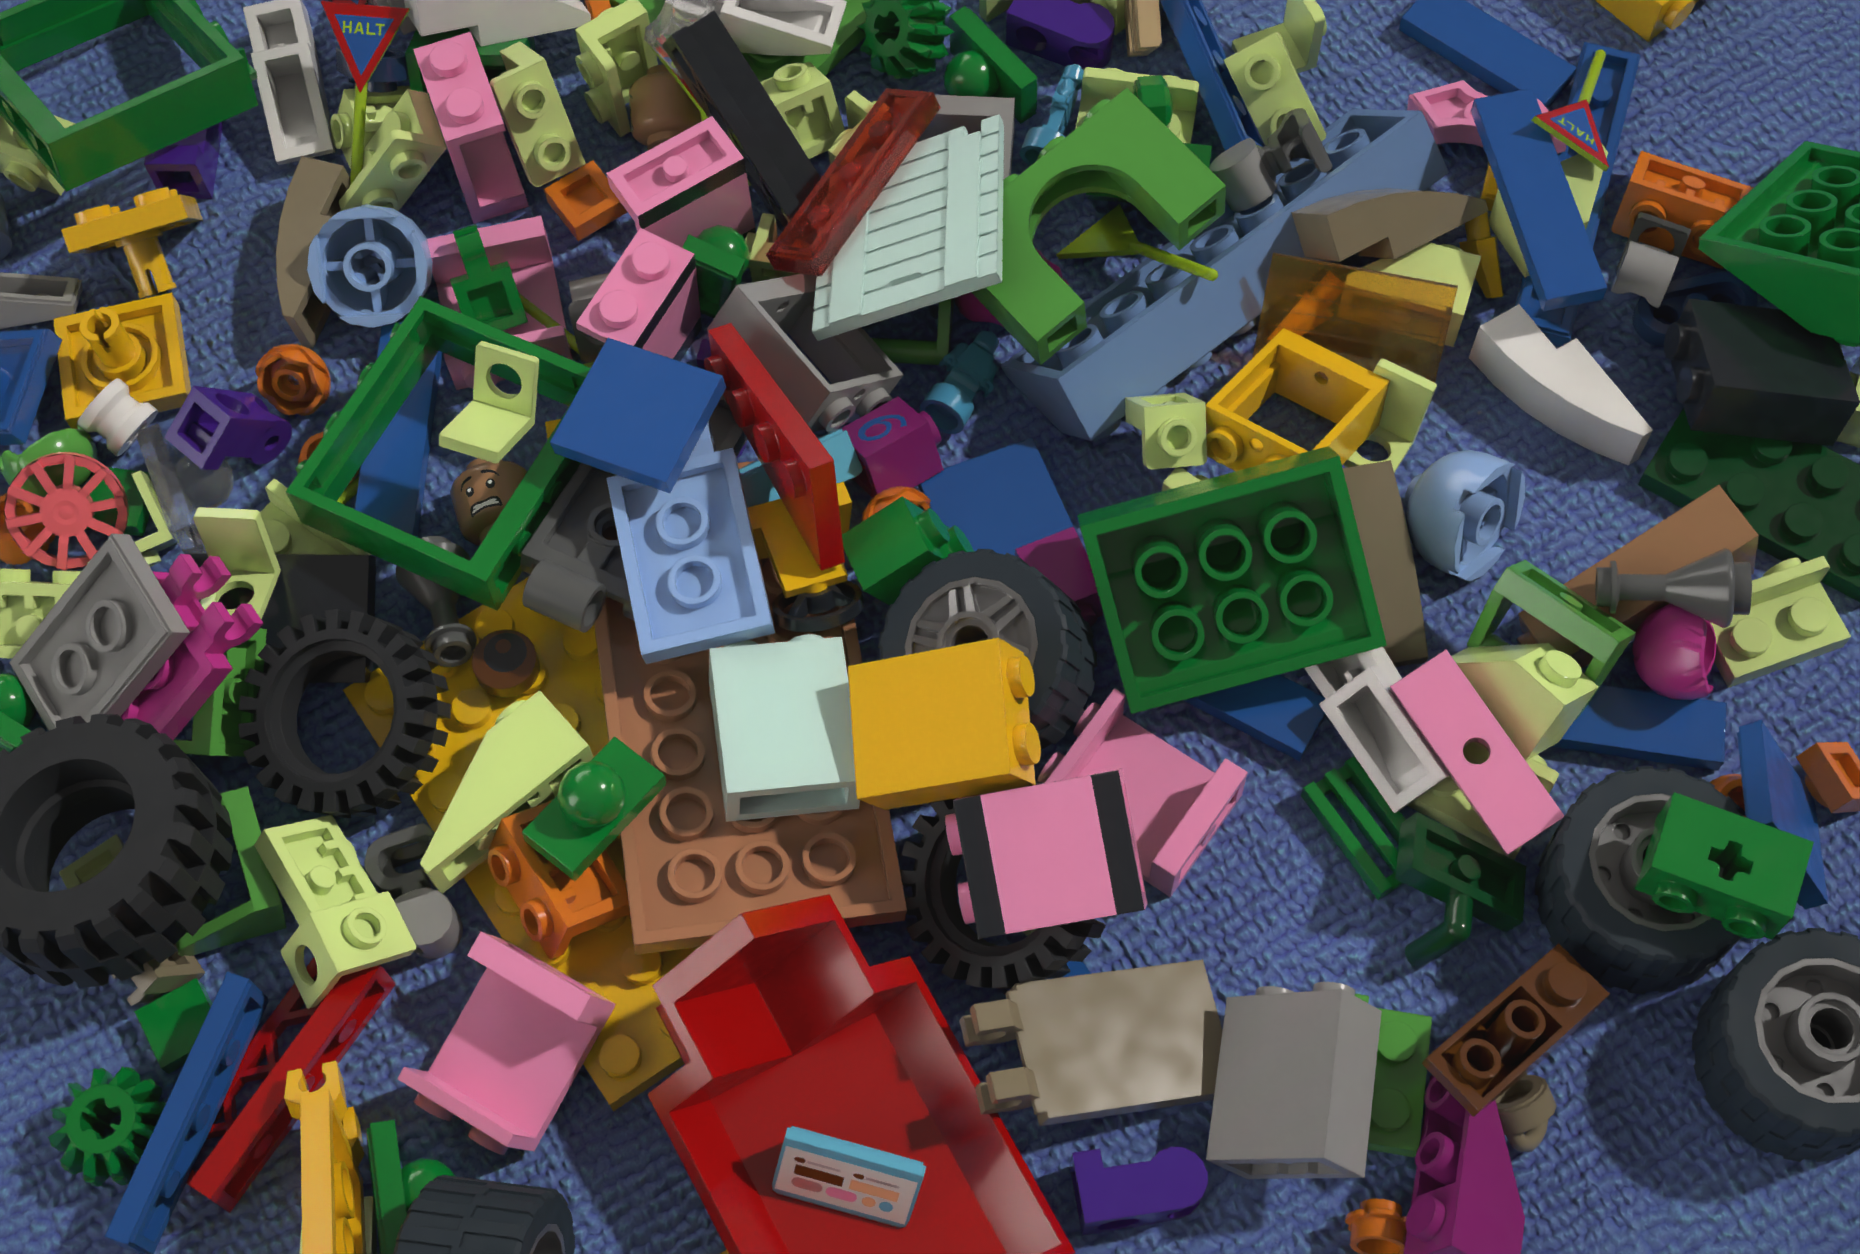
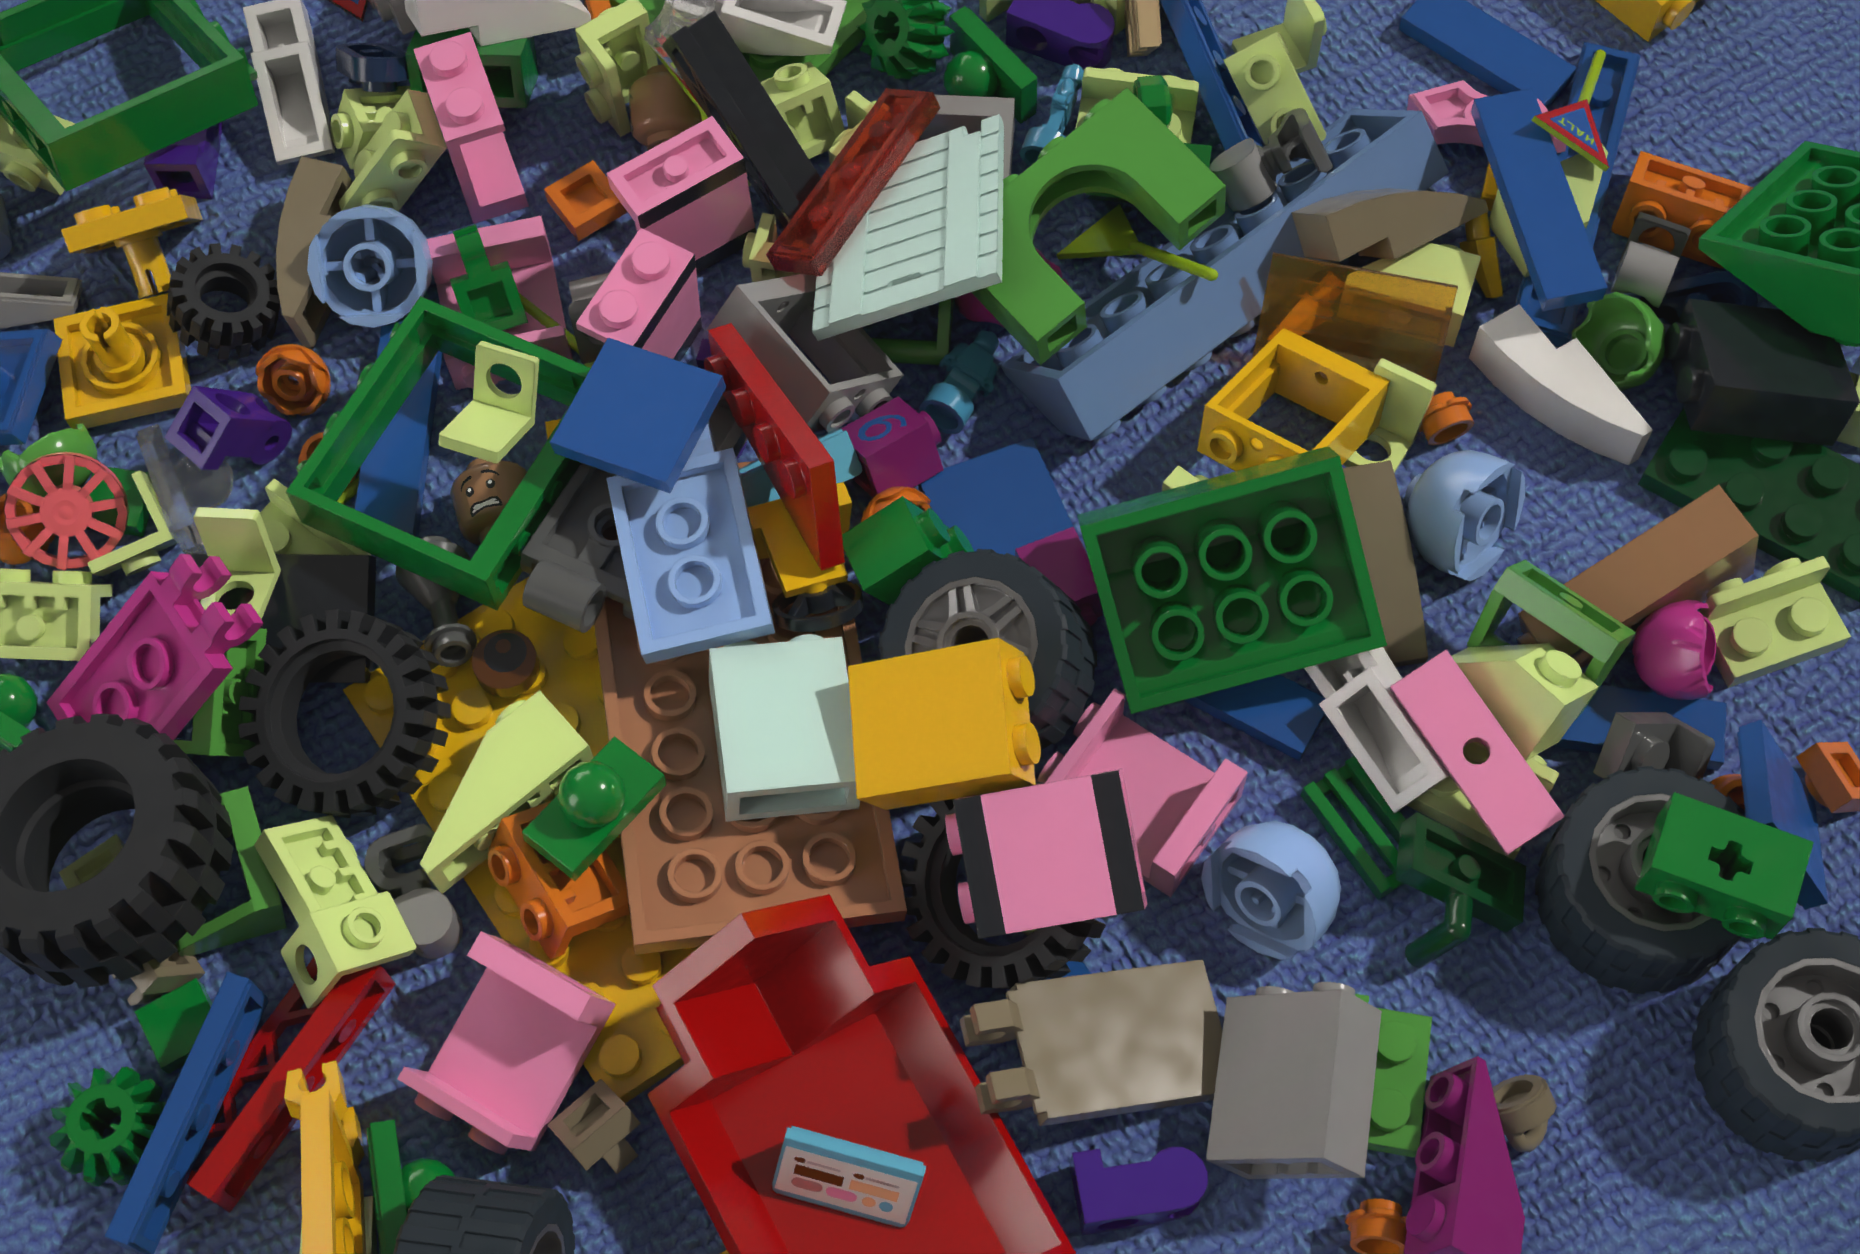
light grey tile [9,533,190,731] -> none
white wheel [77,378,158,456] -> none
piece [321,1,410,185] -> none
yellowish green bracket [490,41,586,187] -> none
green tile [682,225,750,318] -> none
yellowish green bracket [1125,393,1207,470] -> none
reddish brown slope [1422,943,1610,1117] -> none
dark grey piece [1595,548,1752,628] -> none
none -> black tyre [167,243,280,360]
none -> dark tan tile [547,1079,641,1174]
none -> light blue cylinder [1201,821,1341,960]
none -> orange plate [1419,391,1474,445]
none -> bright green hair [1571,292,1665,391]
none -> dark grey bracket [1593,712,1715,779]

